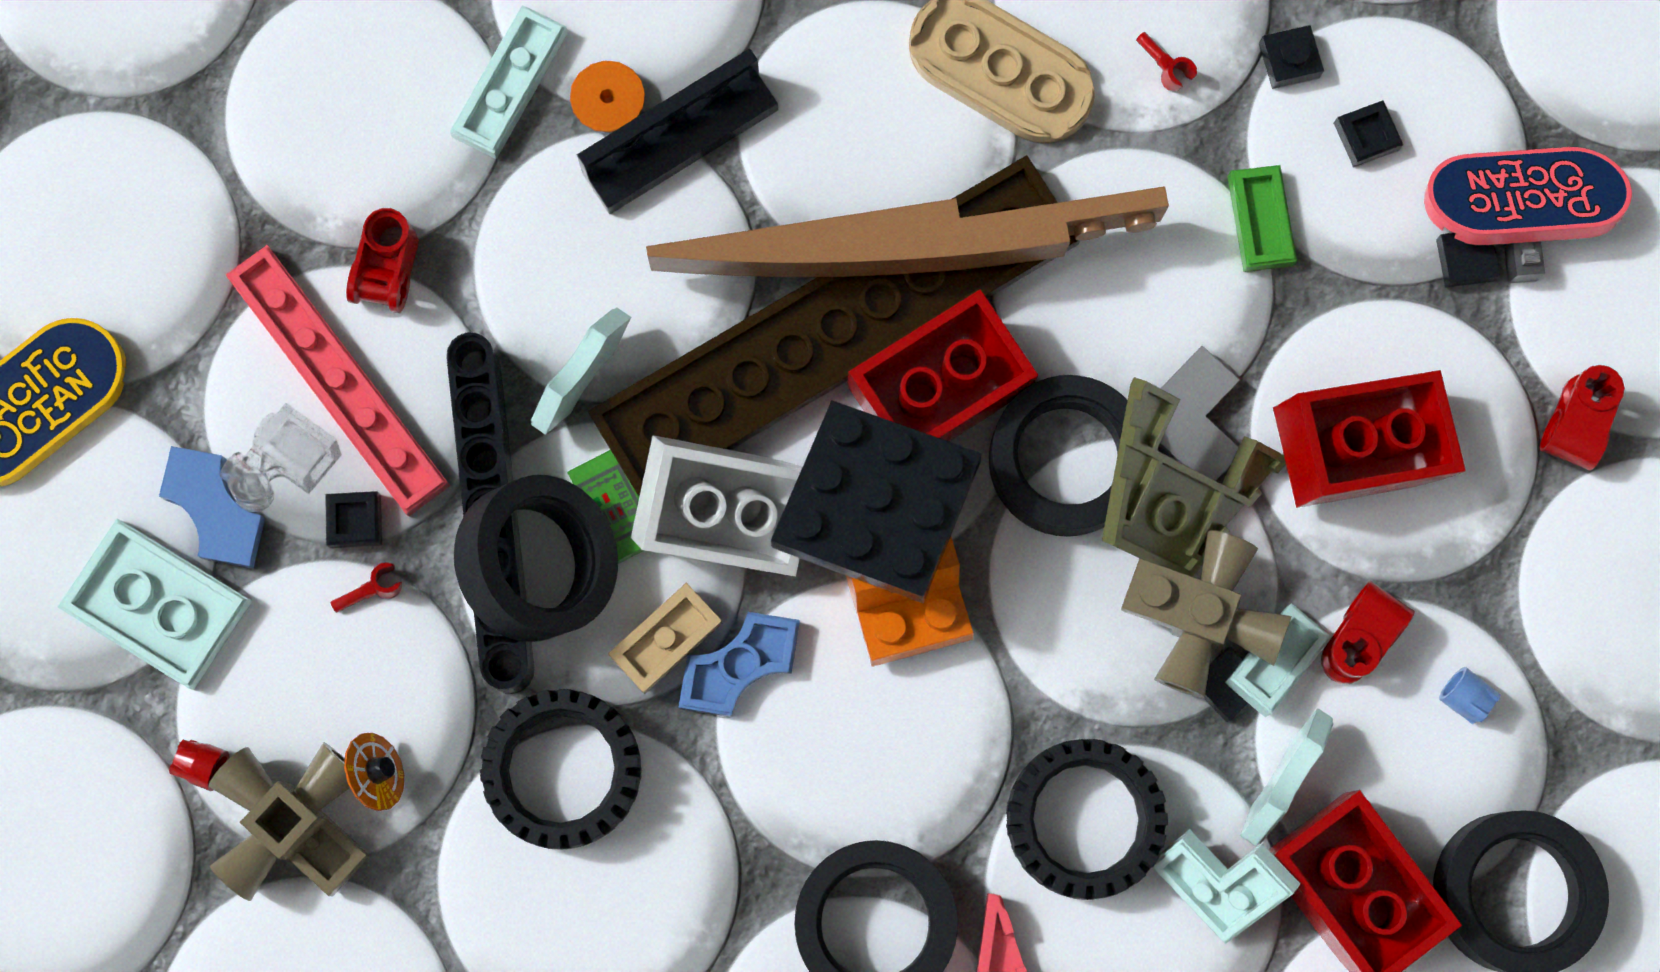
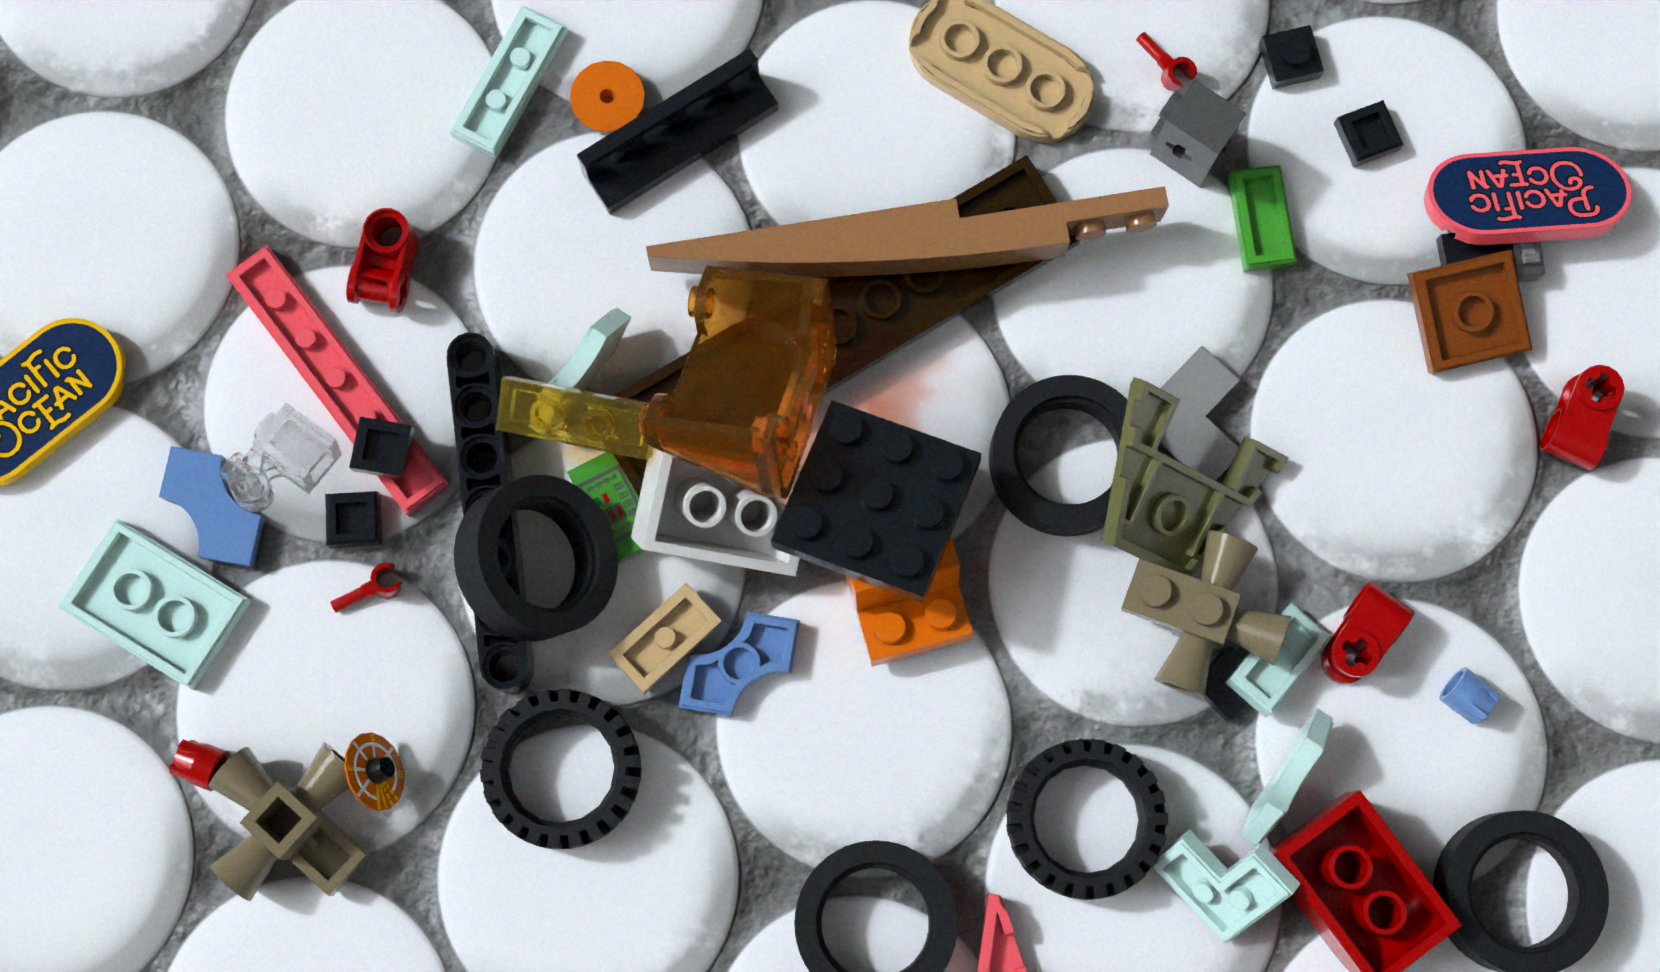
red brick [847,289,1038,442] -> none
red brick [1273,370,1466,508] -> none
none -> black plate [349,417,415,480]
none -> clear yellow plate [496,376,659,460]
none -> clear orange windscreen [639,266,837,499]
none -> dark grey brick [1150,80,1247,188]
none -> dark orange tile [1407,250,1533,373]

